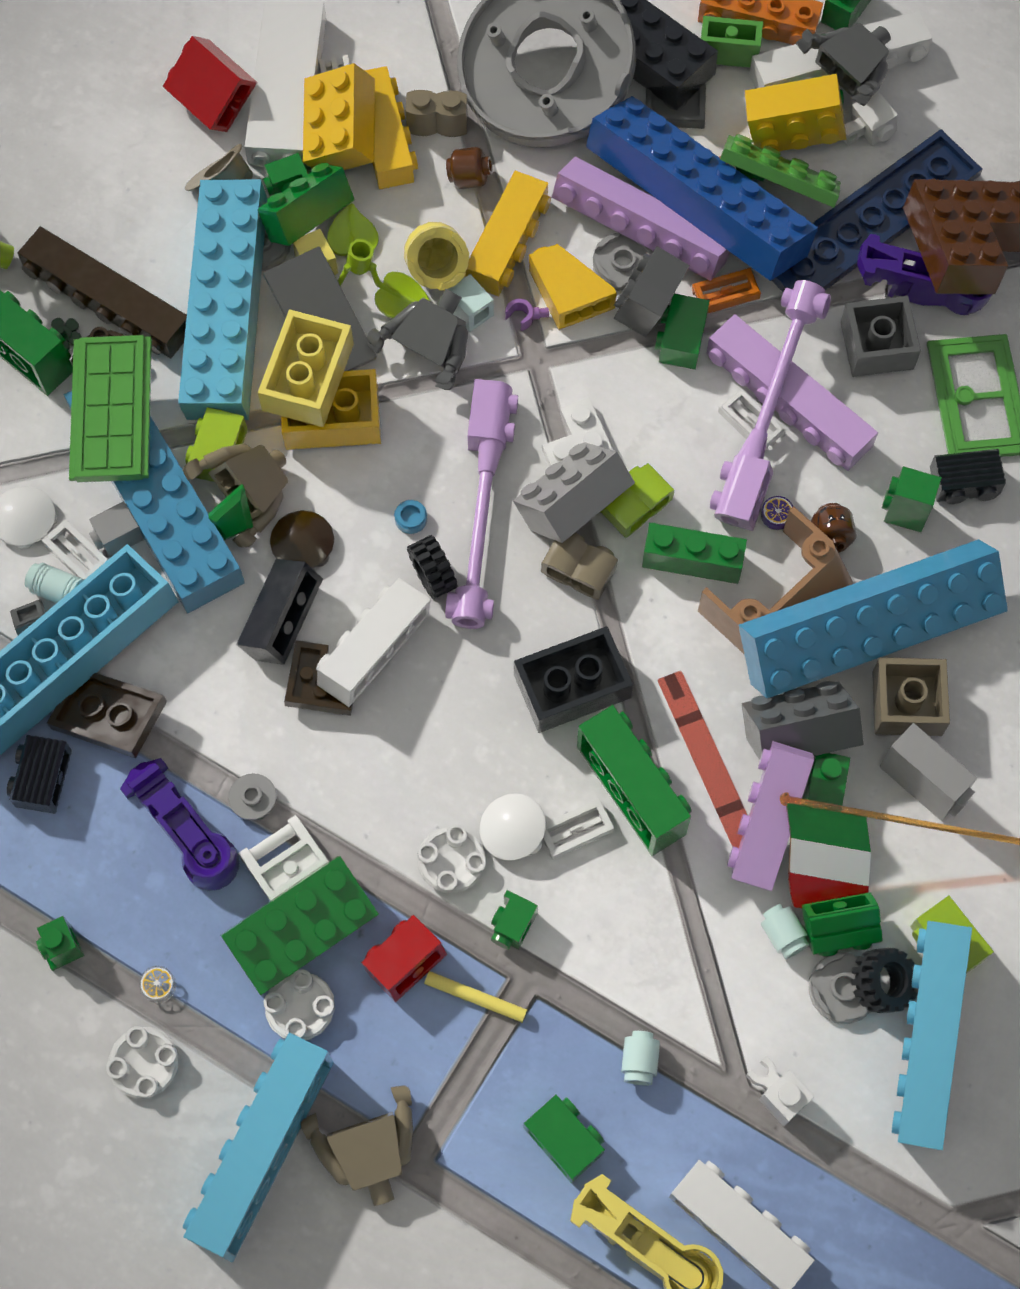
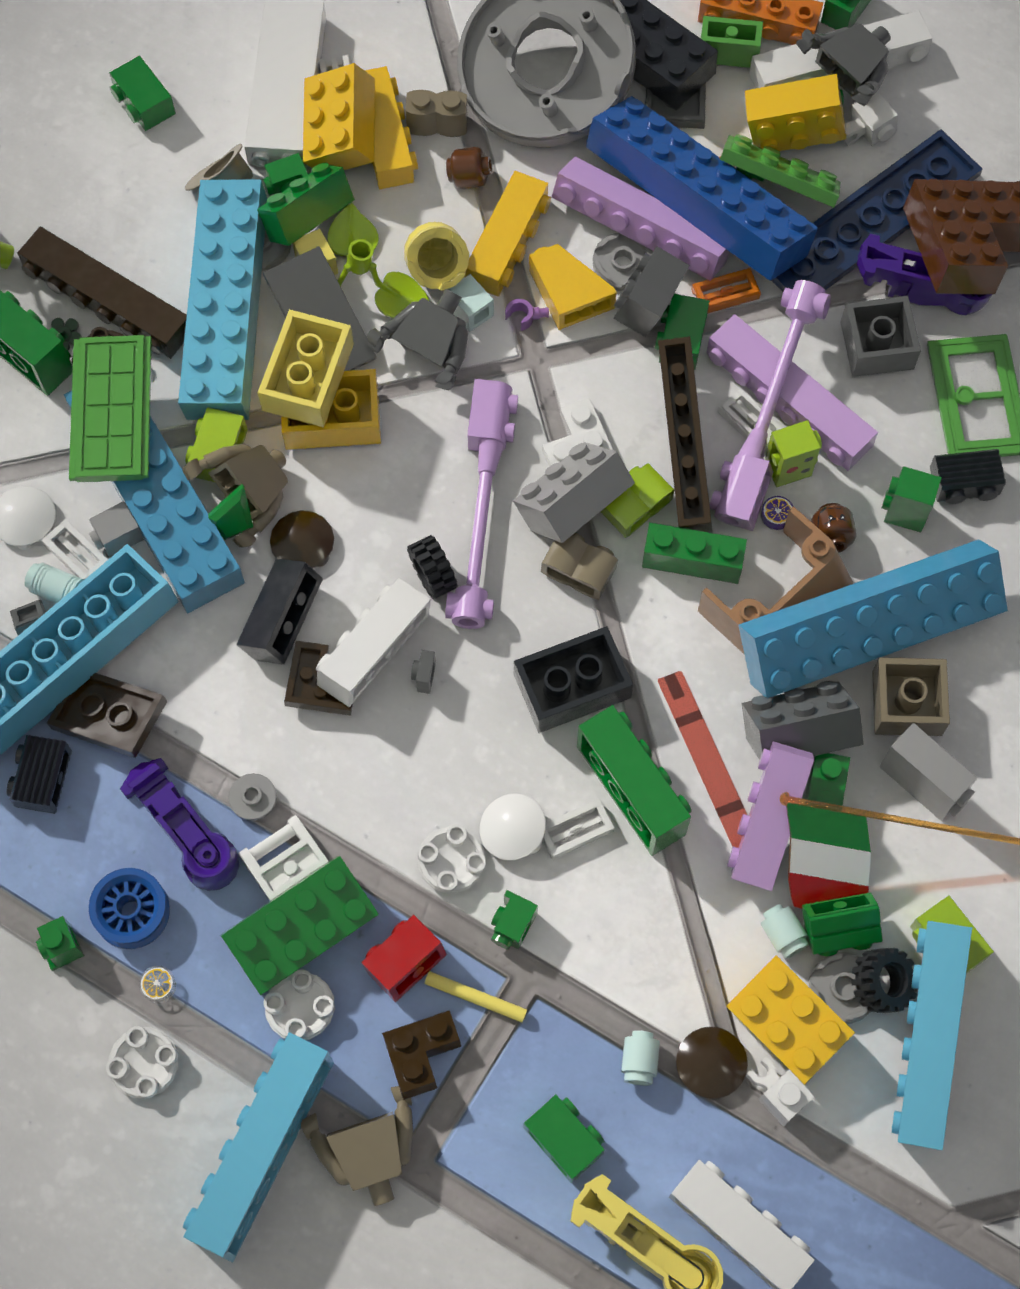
red brick [162,36,257,132] -> none
dark azure tile [394,500,427,534] -> none
none -> blue wheel [89,868,170,949]
none -> green brick [109,55,176,131]
none -> dark brown plate [382,1010,462,1100]
none -> dark grey plate [411,650,436,694]
none -> dark brown brick [658,336,713,533]
none -> dark brown dish [676,1027,748,1100]
none -> yellow brick [726,955,855,1085]
none -> lime brick [764,420,822,488]

